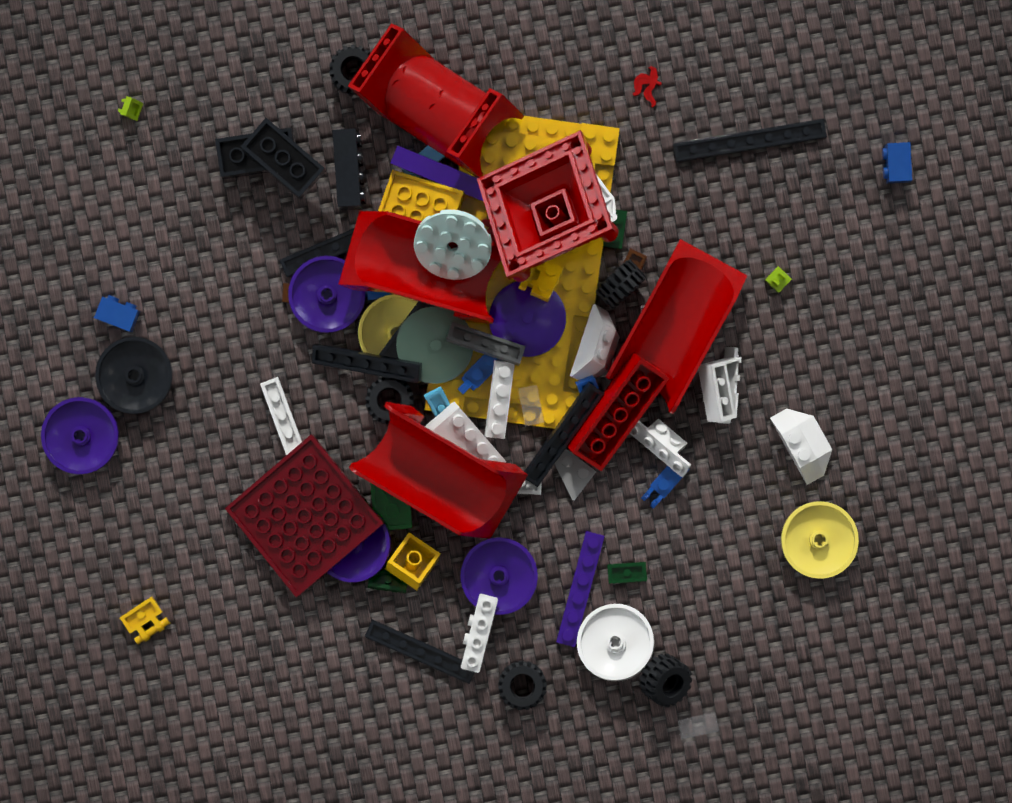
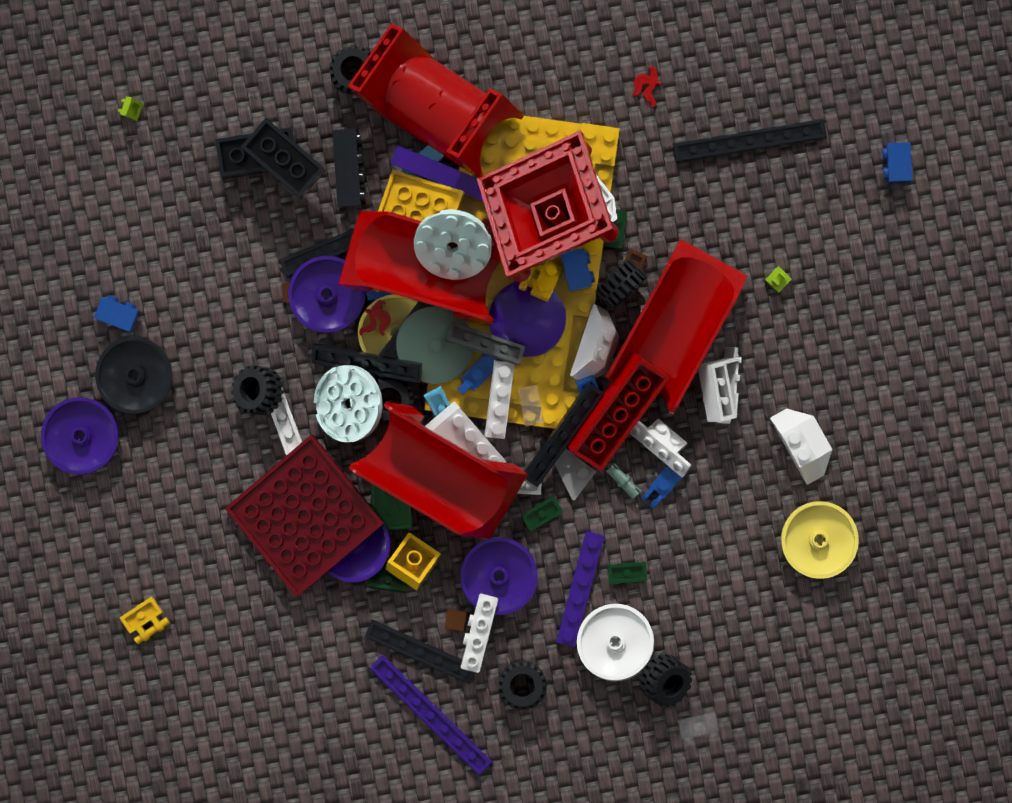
none -> black tyre [231,365,284,415]
none -> light aqua plate [314,365,382,442]
none -> red piece [359,300,391,336]
none -> dark purple tile [369,655,493,776]
none -> reddish brown tile [445,609,467,631]
none -> dark green plate [521,496,563,532]
none -> blue brick [561,248,595,292]
none -> sand green pin [606,463,641,499]

